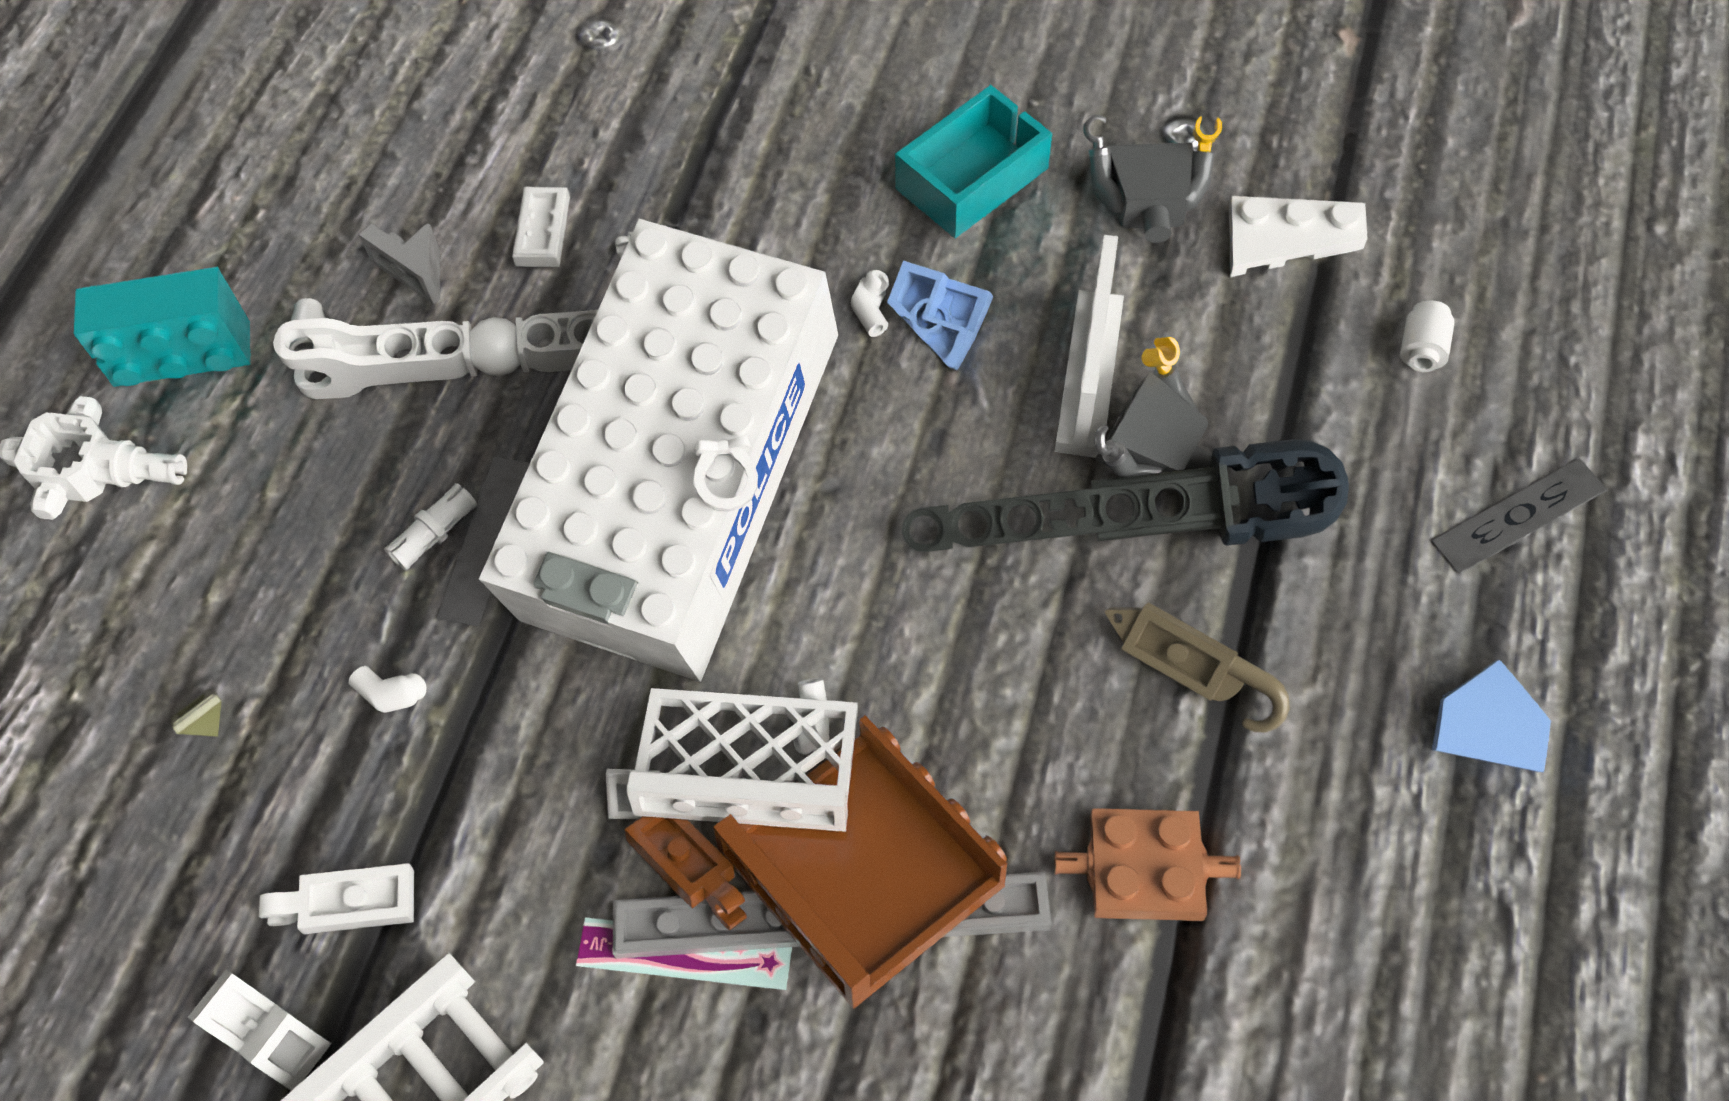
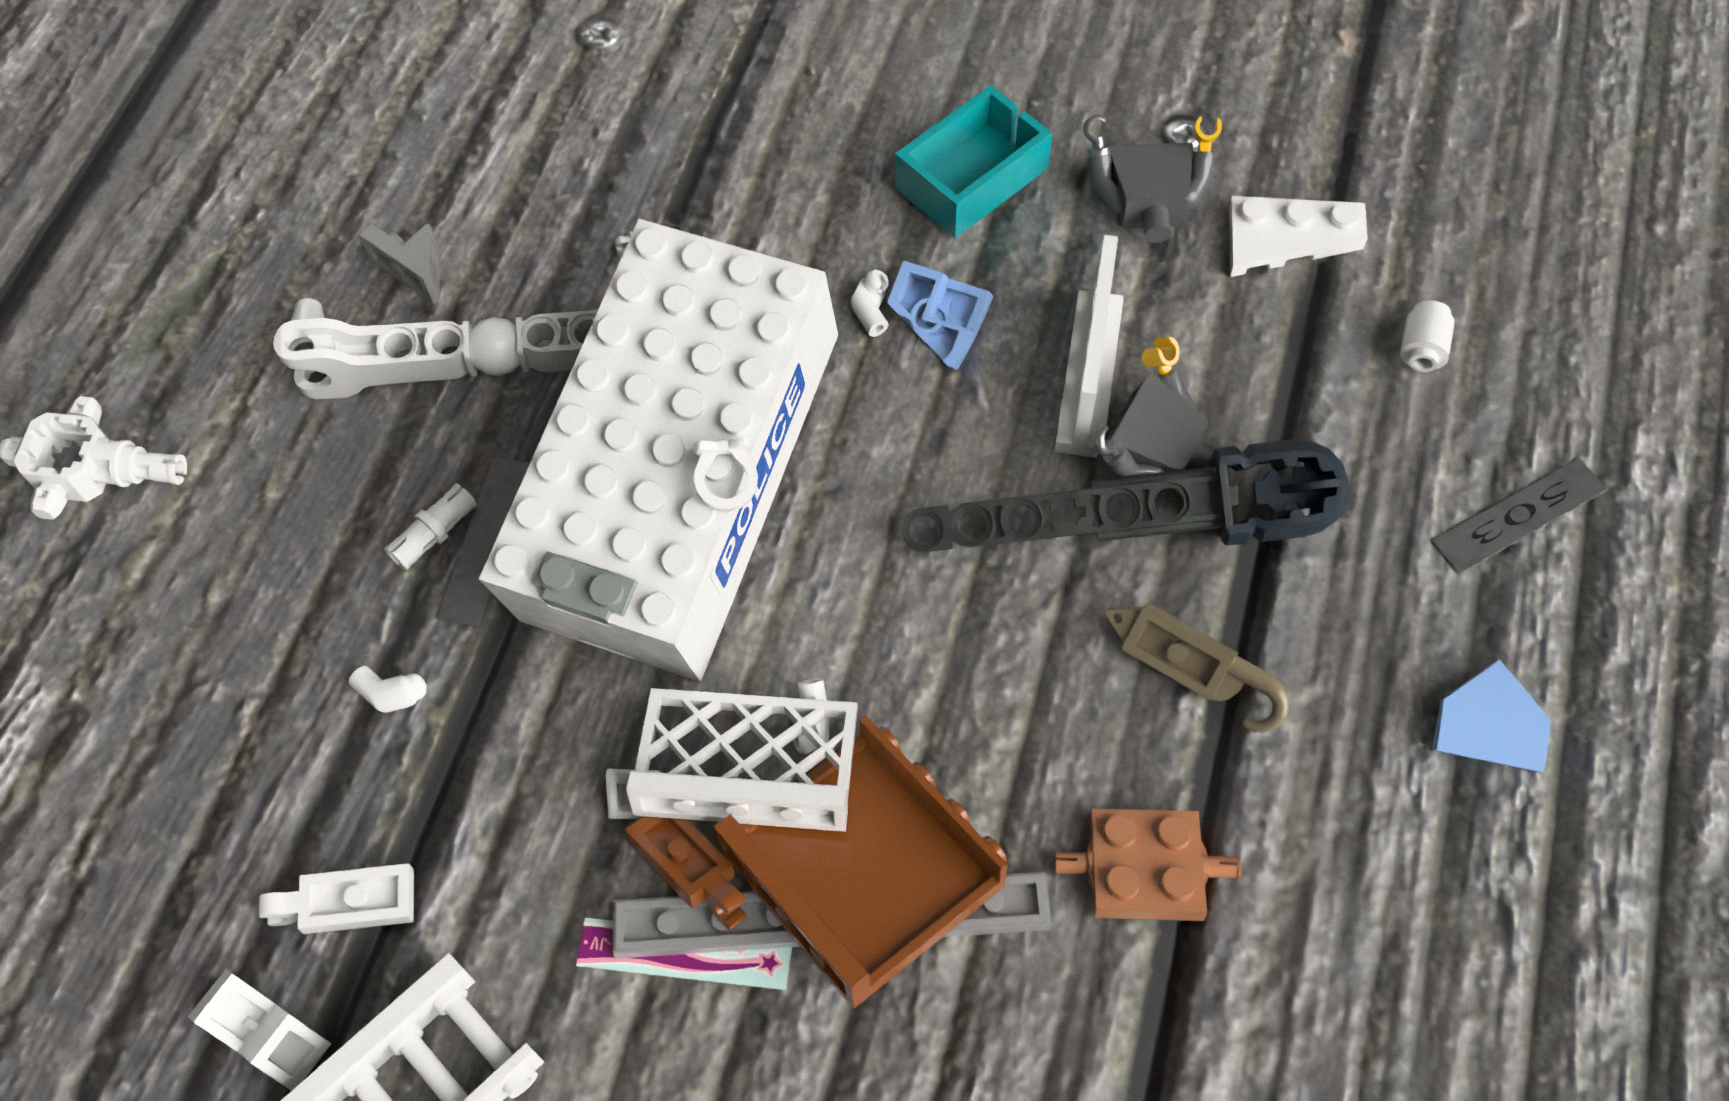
teal piece [74,267,251,387] -> none
slope [170,688,221,737] -> none
white plate [512,187,570,267] -> none

